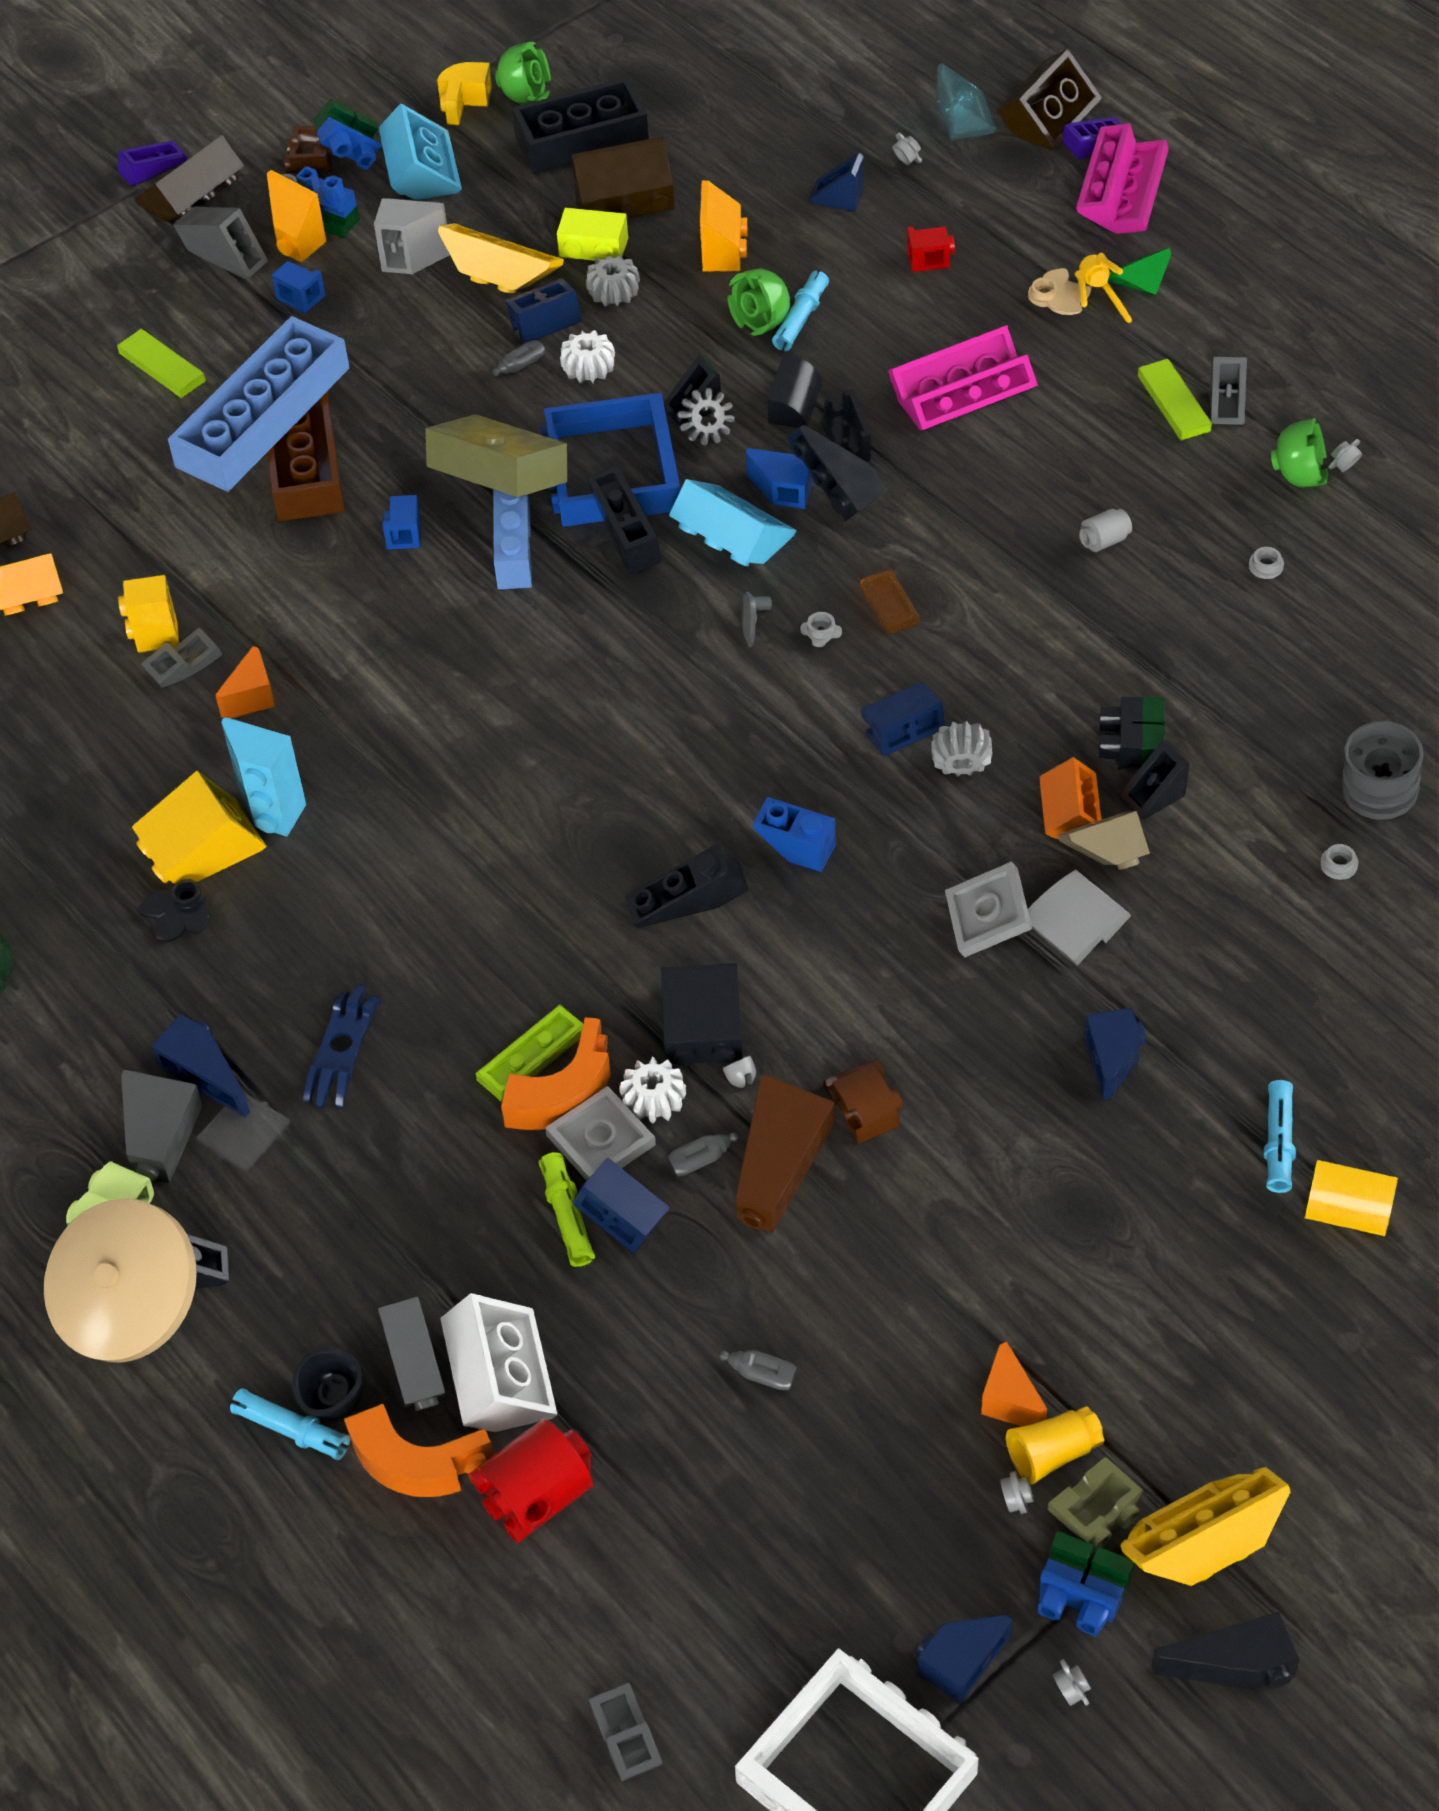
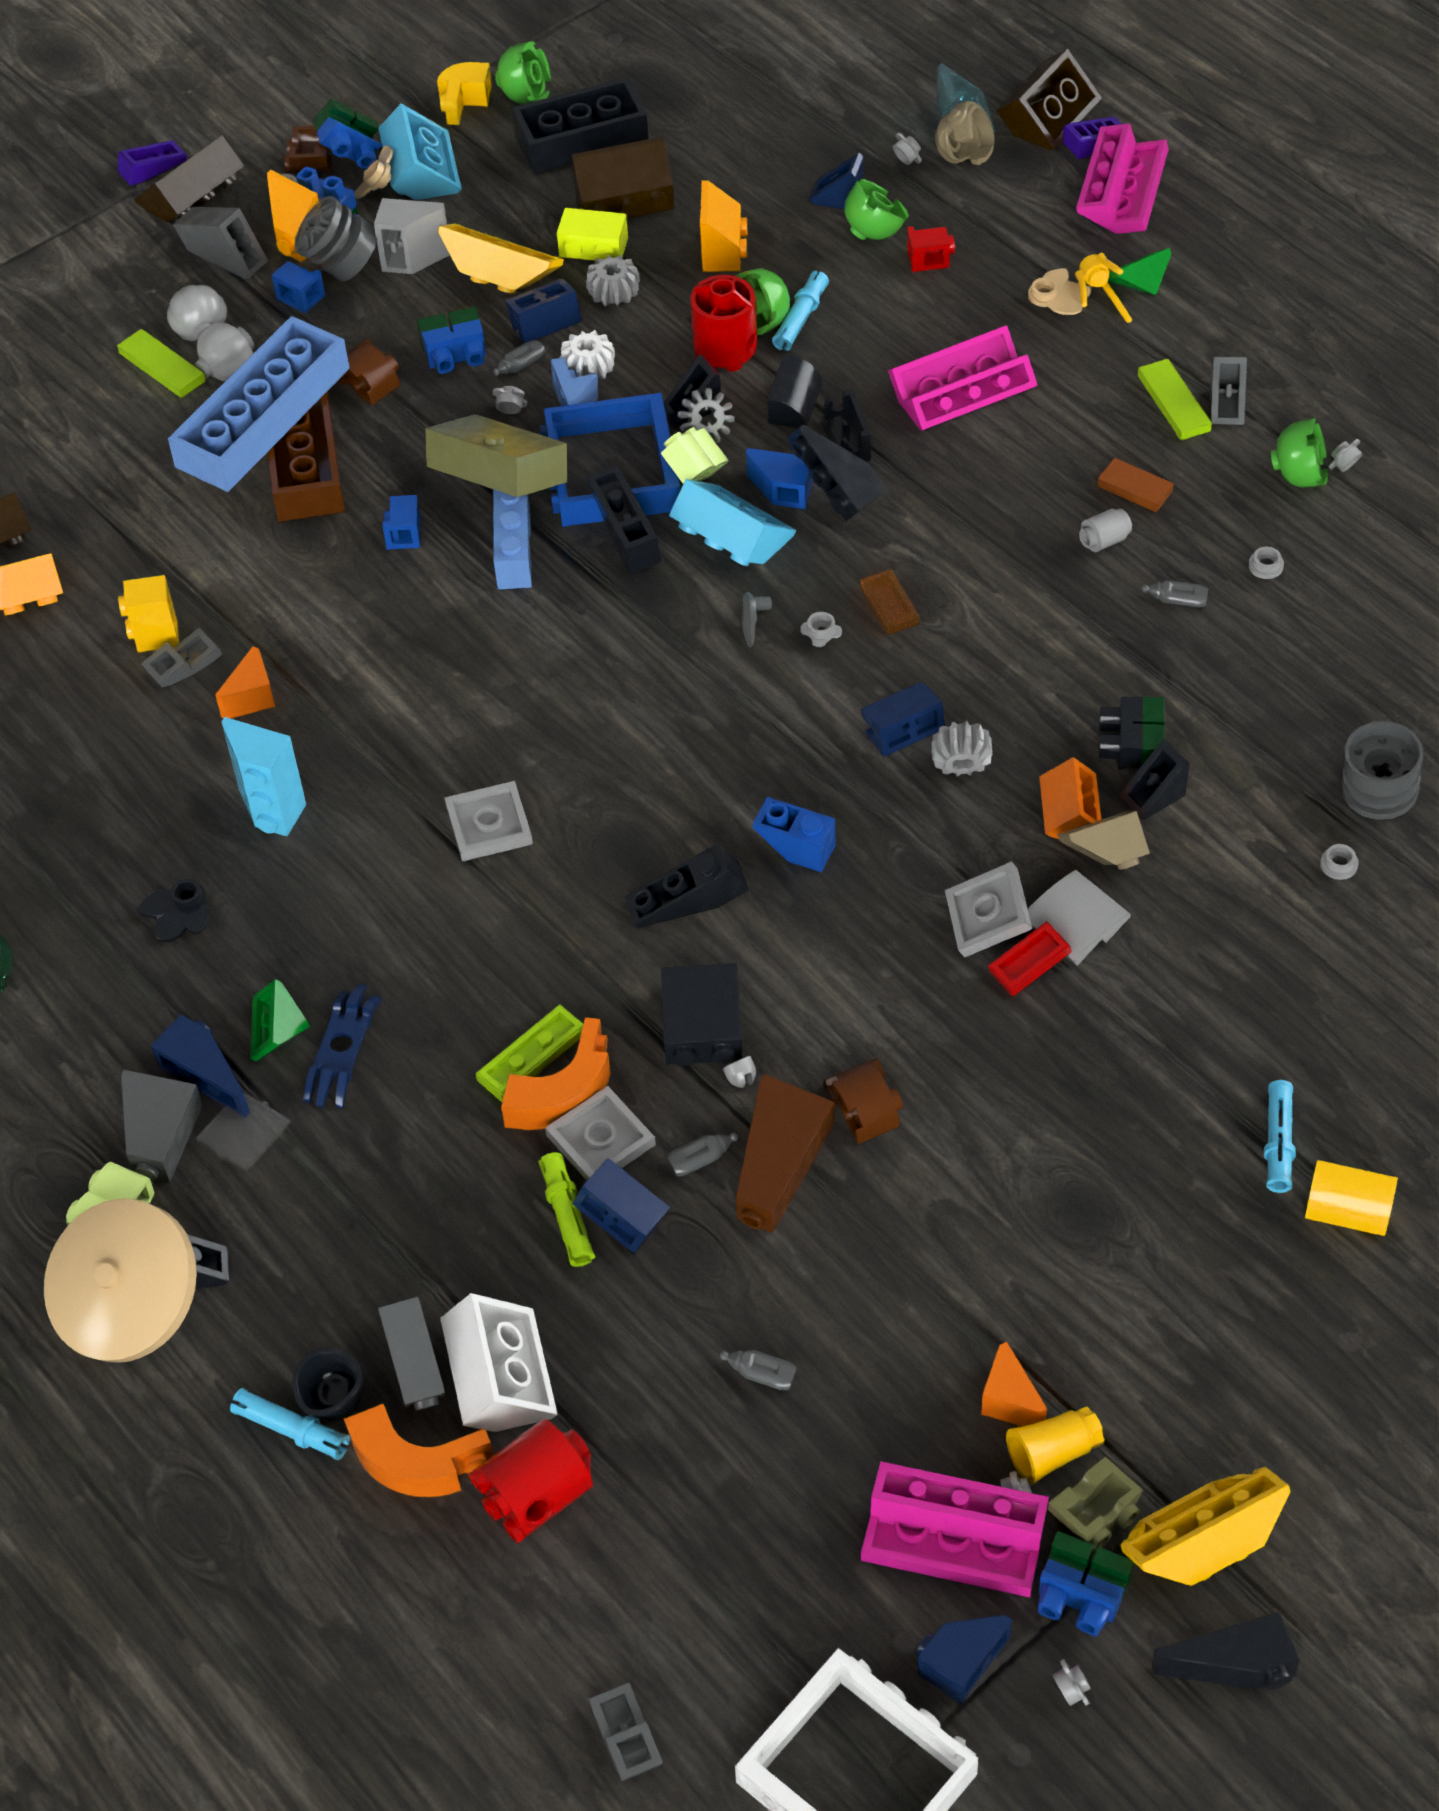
yellow slope [132,770,267,884] -> none
white gear [619,1056,686,1125] -> none
dark blue slope [1084,1008,1146,1100] -> none
none -> light grey plant [167,285,227,341]
none -> light grey plant [195,323,255,381]
none -> green slope [250,979,311,1061]
none -> dark grey wheel [294,196,377,282]
none -> reddish brown cylinder [337,339,400,405]
none -> tan plate [354,146,393,199]
none -> blue hips [416,306,486,374]
none -> light grey plate [445,781,533,861]
none -> light grey plate [492,386,527,414]
none -> medium blue slope [551,357,598,406]
none -> yellowish green brick [661,427,729,484]
none -> red cylinder [690,275,757,372]
none -> bright green cylinder [844,179,909,240]
none -> dark pink slope [861,1461,1049,1597]
none -> dark tan helmet [935,101,994,165]
none -> red tile [988,921,1072,997]
none -> dark orange tile [1097,458,1174,512]
none -> dark grey piece [1141,580,1208,608]

